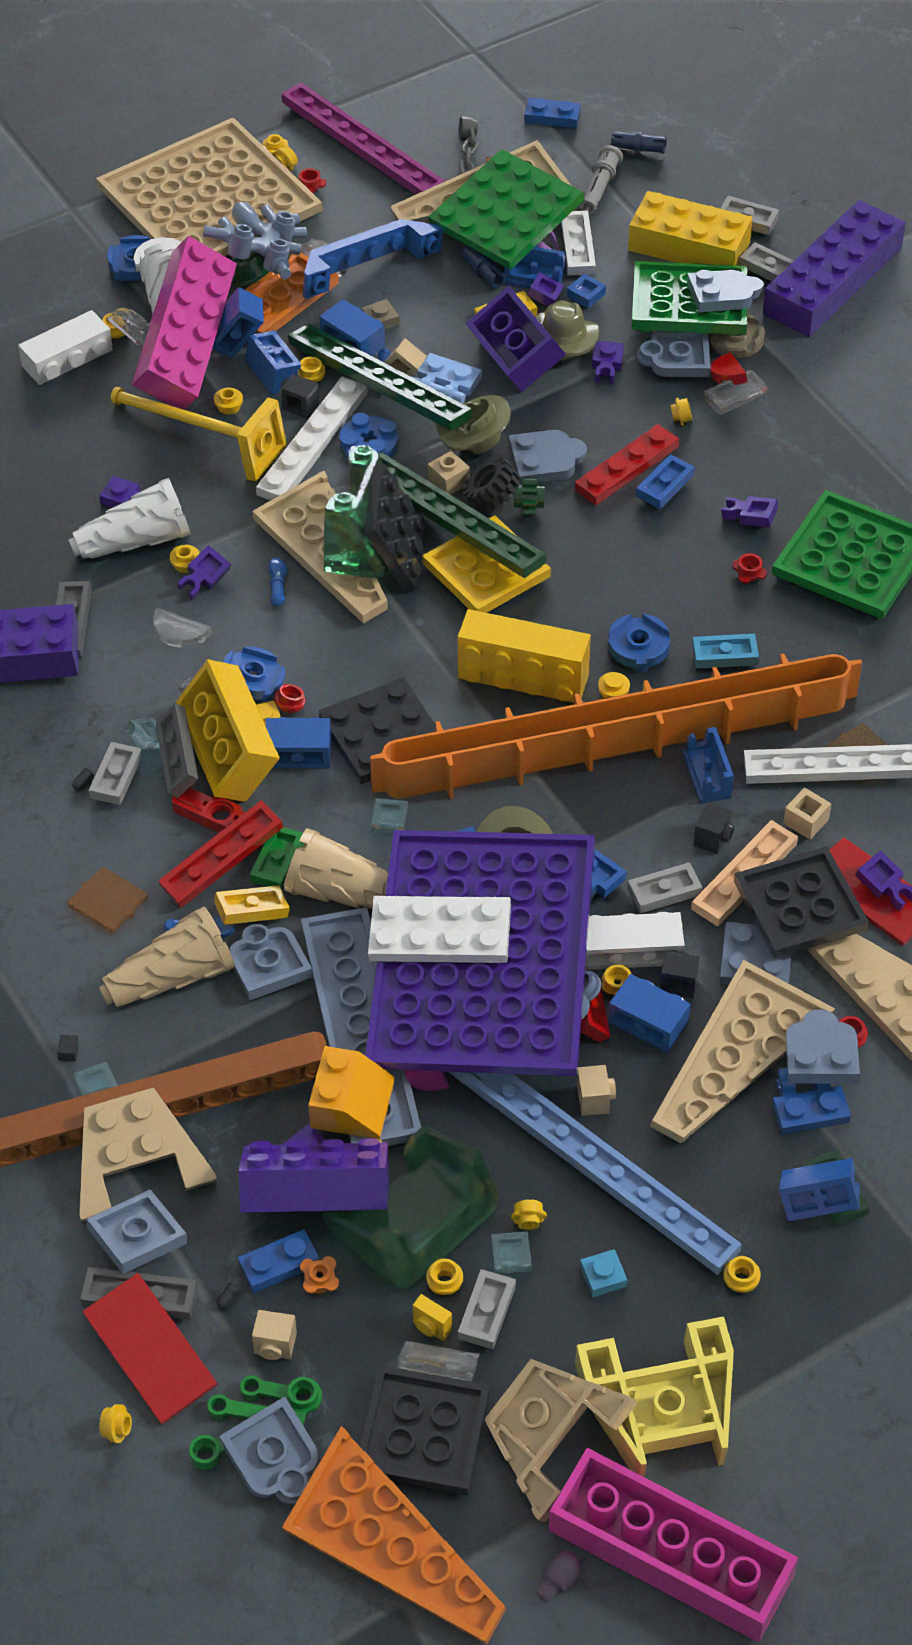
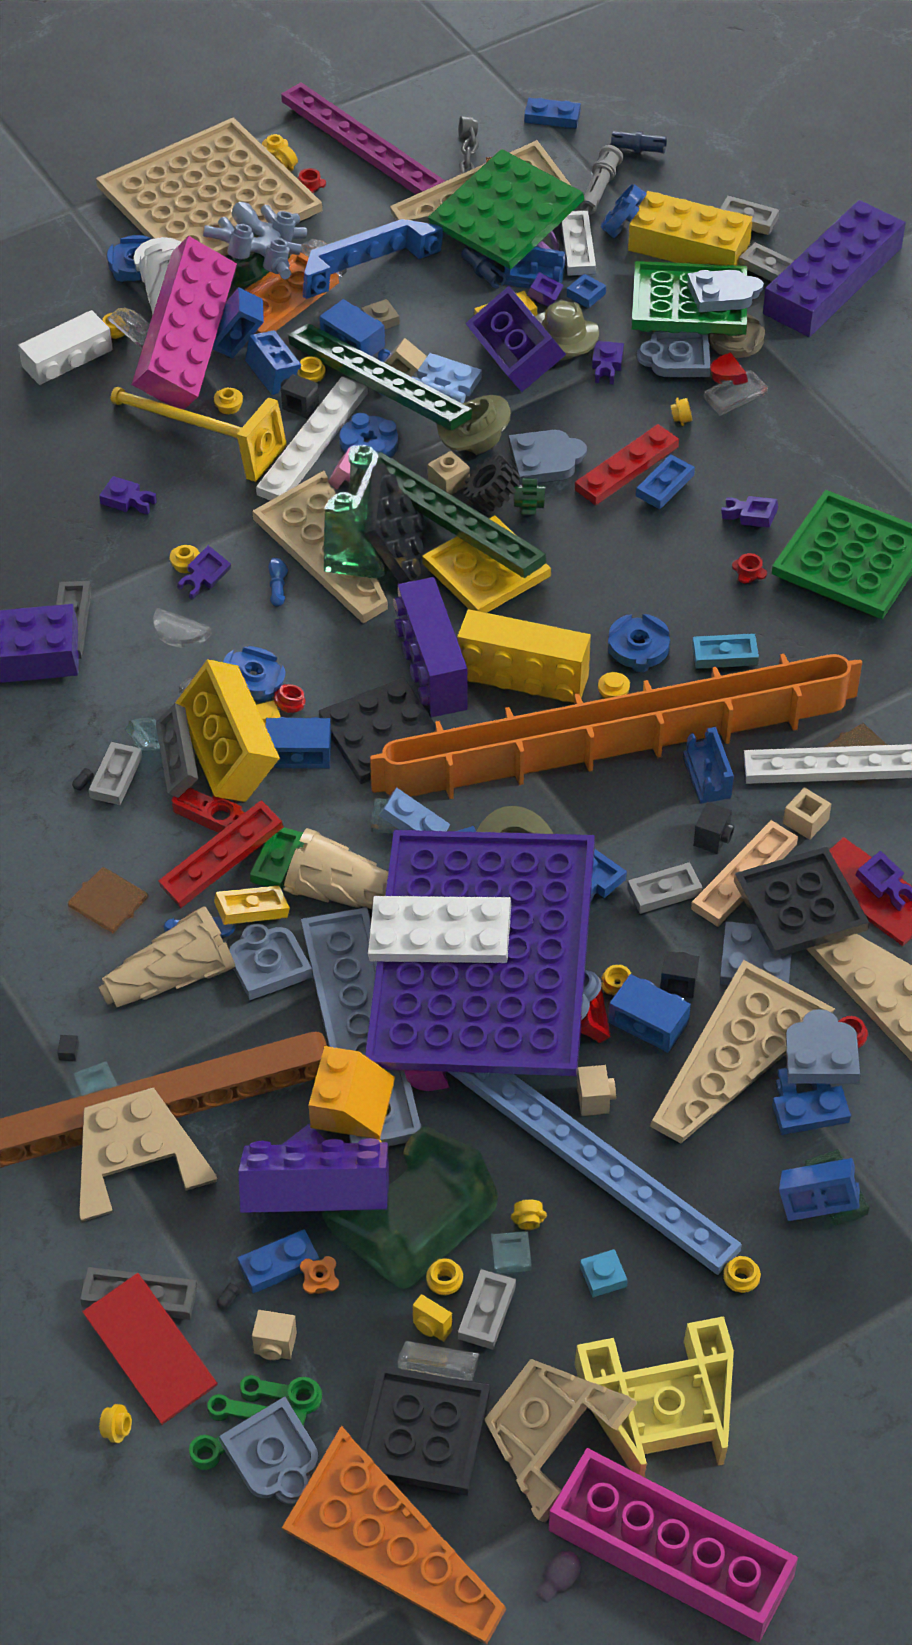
white cone [69,478,191,559] -> none
sand blue plate [87,1190,187,1274] -> none
white brick [585,912,685,970] -> none
none -> bright pink plate [328,447,359,489]
none -> medium blue plate [379,787,450,831]
none -> dark purple brick [393,577,467,718]
none -> blue plate [600,184,647,238]

